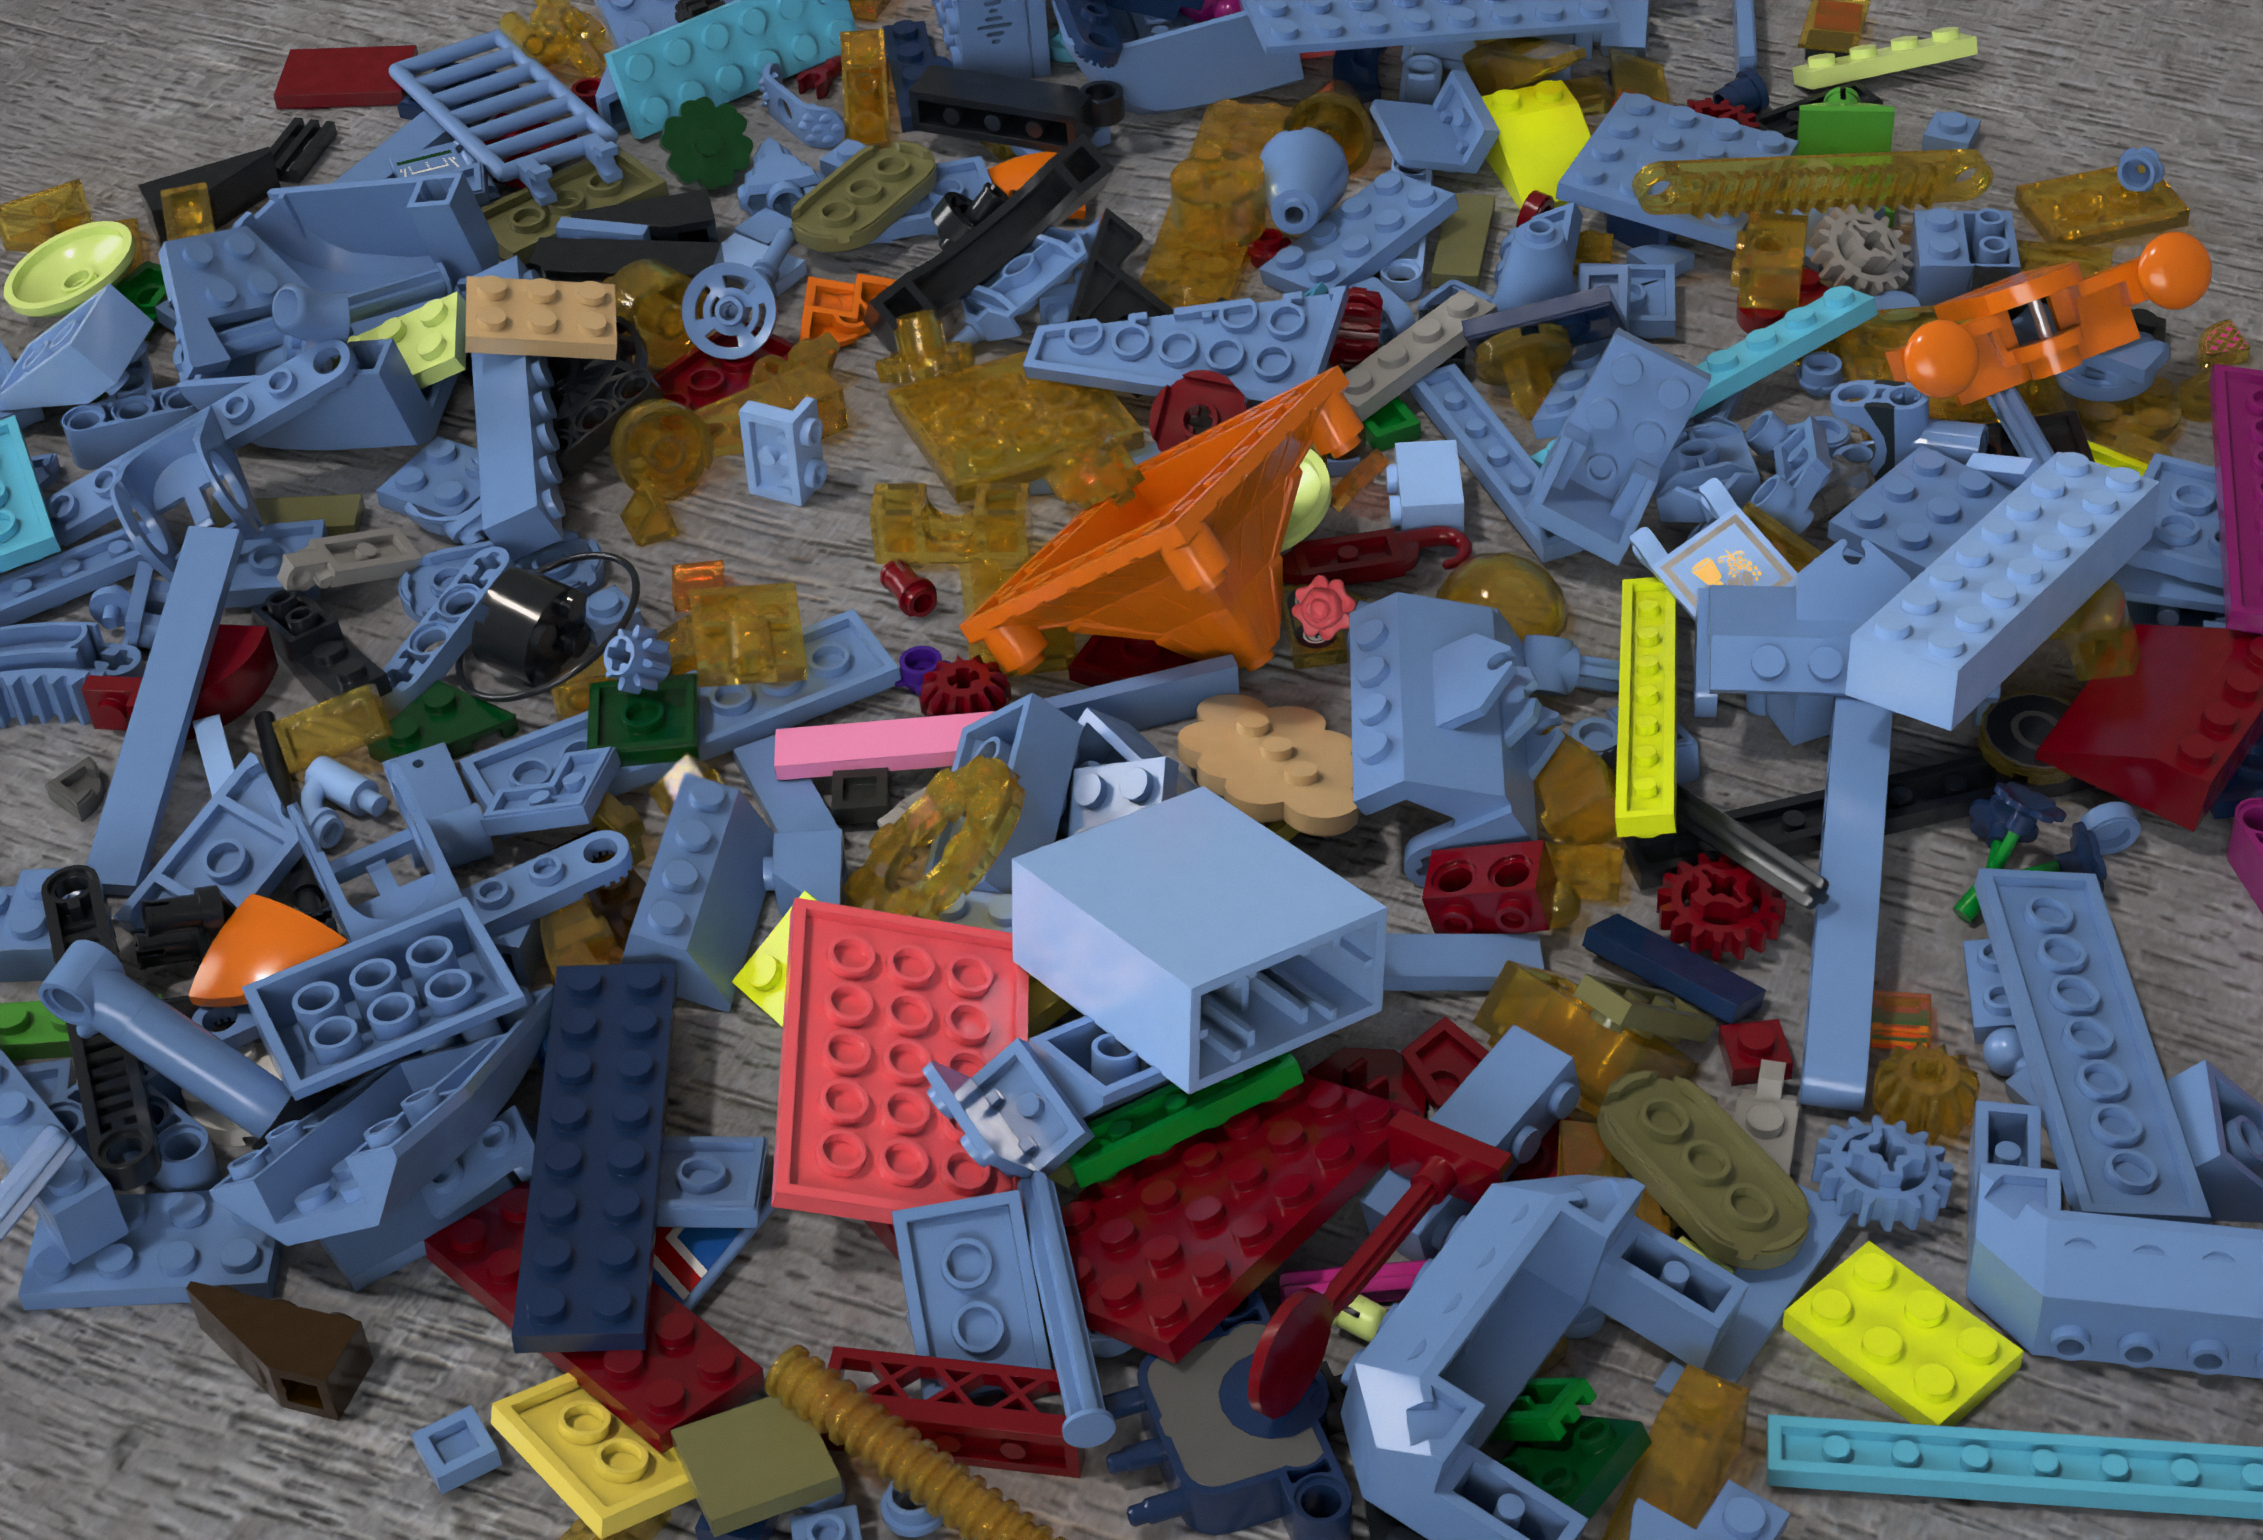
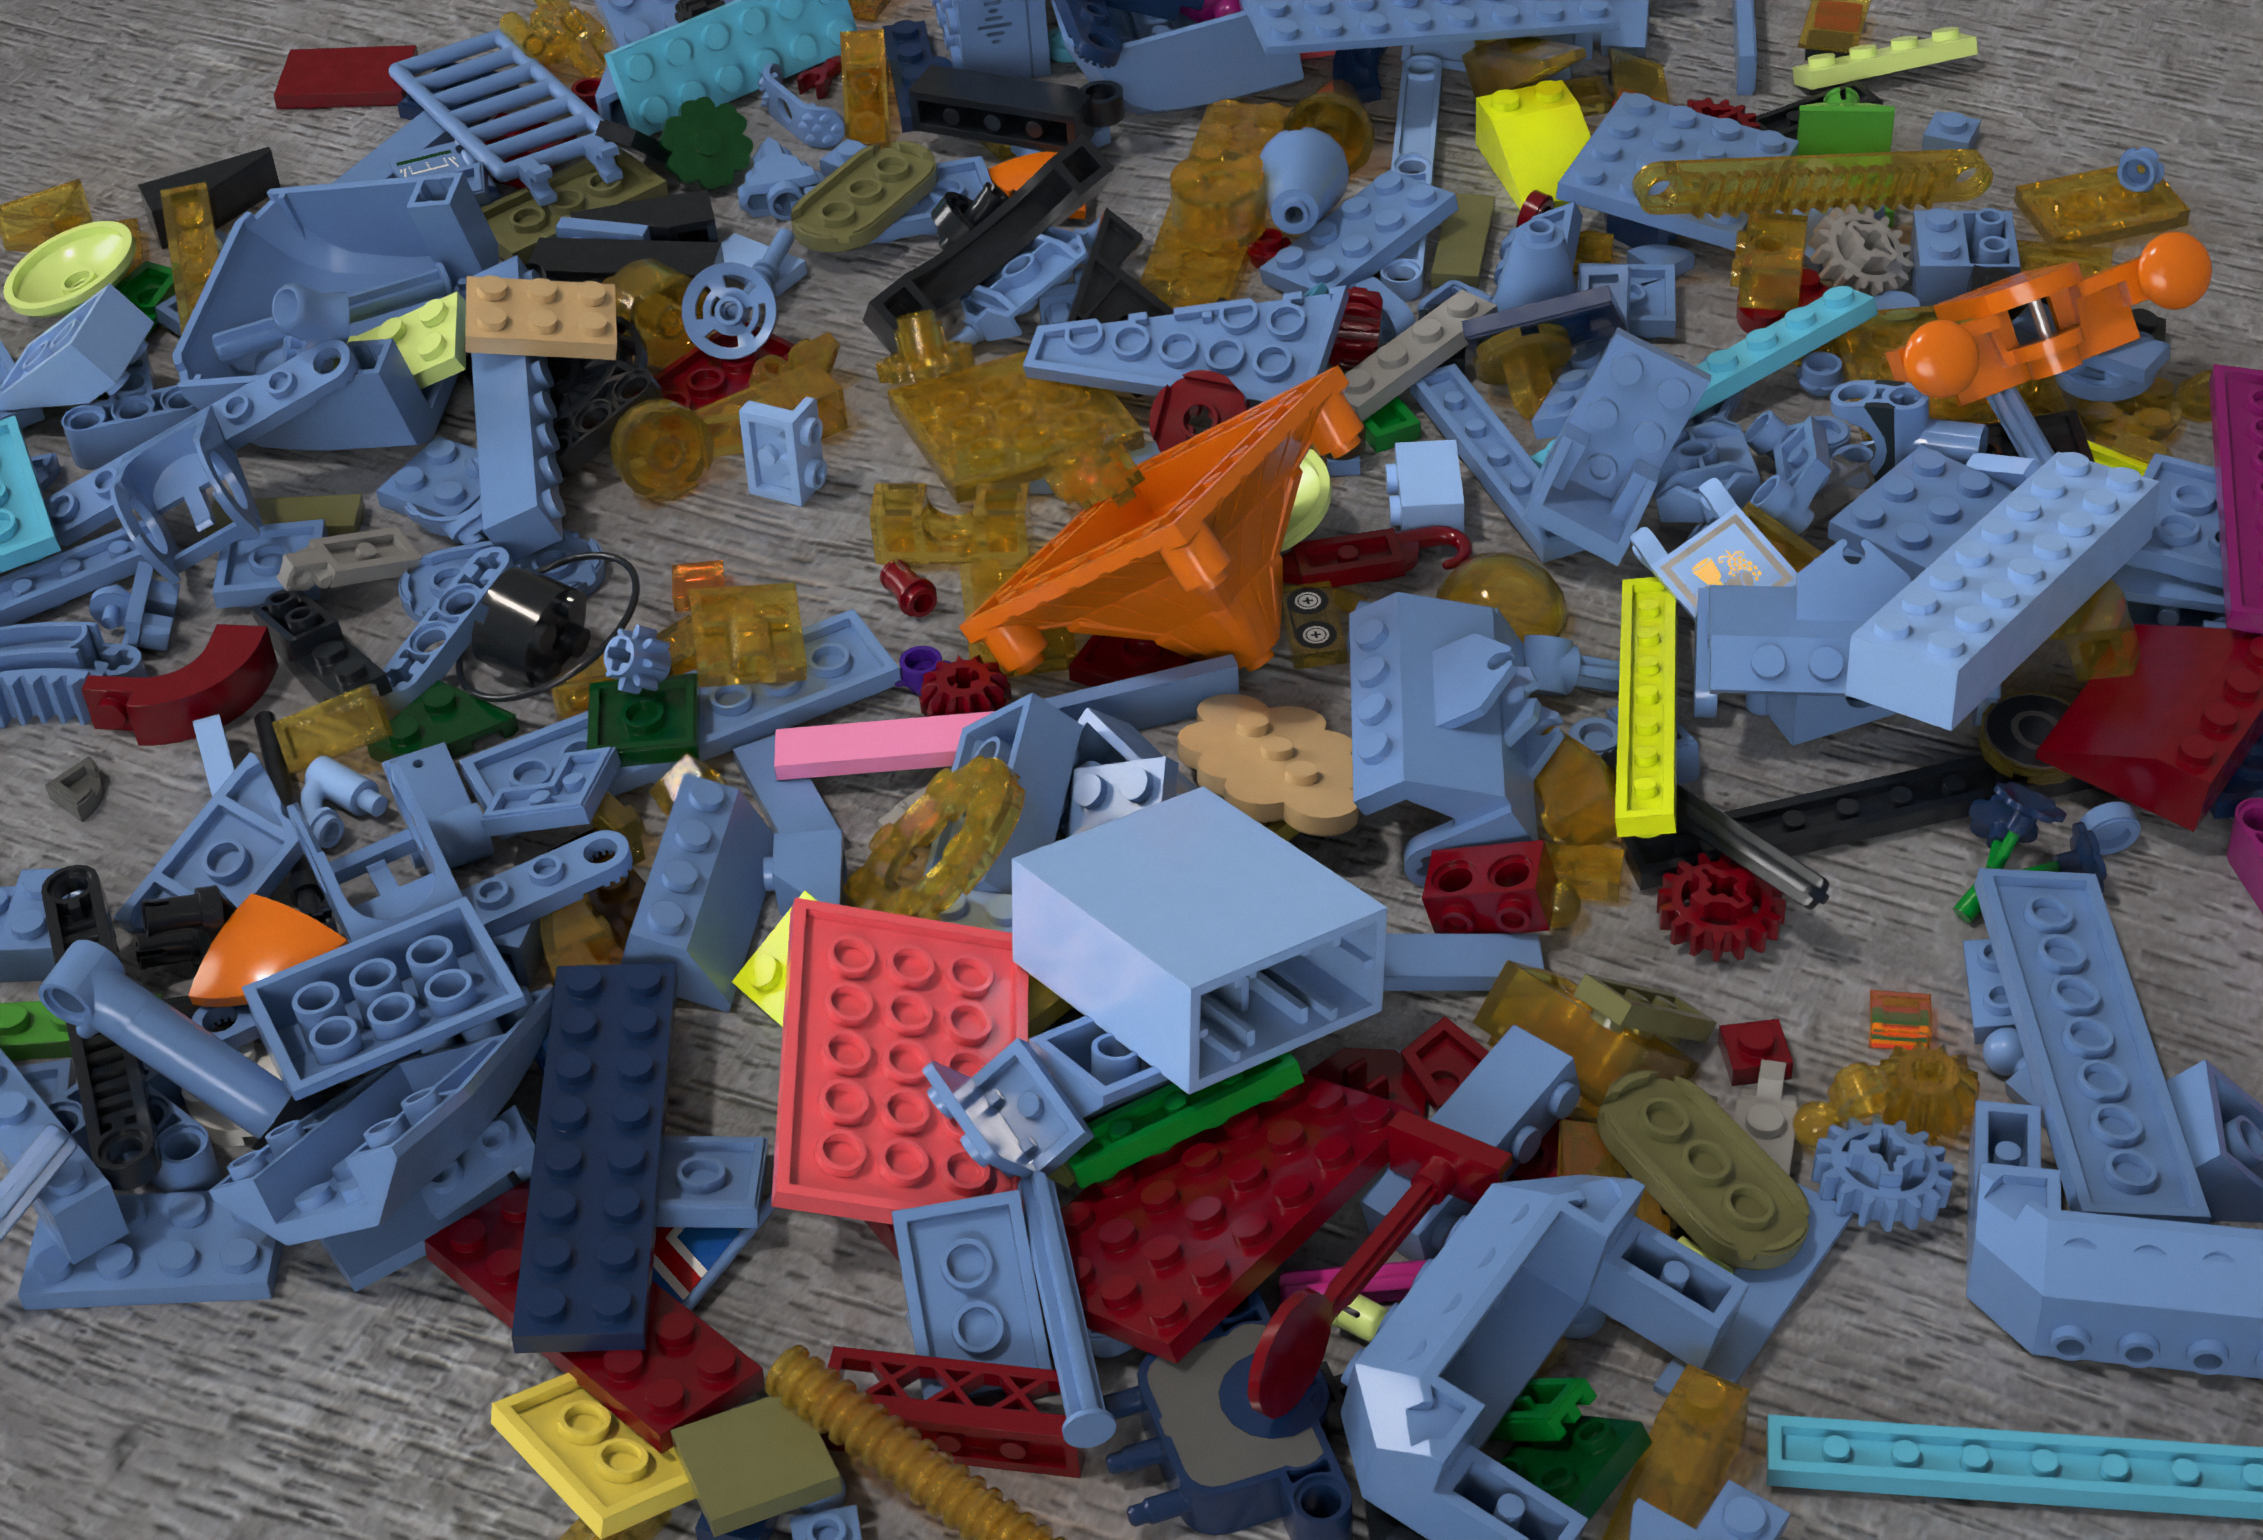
medium blue tile [86,526,244,896] -> none
medium blue wing [158,226,354,379] -> none
dark brown slope [186,1281,374,1421] -> none
black tile [270,117,338,183] -> none
medium blue plate [411,1405,502,1495] -> none
medium blue plate [584,585,643,647] -> none
clear yellow slope [620,477,680,547] -> none
medium blue tile [734,207,792,246] -> none
orange brick [798,273,897,350] -> none
pearl dark grey plate [831,767,890,825] -> none
medium blue plate [880,1471,948,1537] -> none
coral plant [1292,575,1357,641] -> none
clear orange tile [1330,448,1391,513] -> none
medium blue bracket [1370,70,1500,174] -> none
dark blue tile [1582,913,1766,1024] -> none
dark blue piece [1713,68,1770,114] -> none
neon yellow plate [1782,1241,2024,1427] -> none
medium blue beam [1799,696,1893,1112] -> none
clear yellow tile [2196,319,2250,369] -> none
none -> black tile [595,119,670,165]
none -> clear yellow plate [1792,1062,1896,1150]

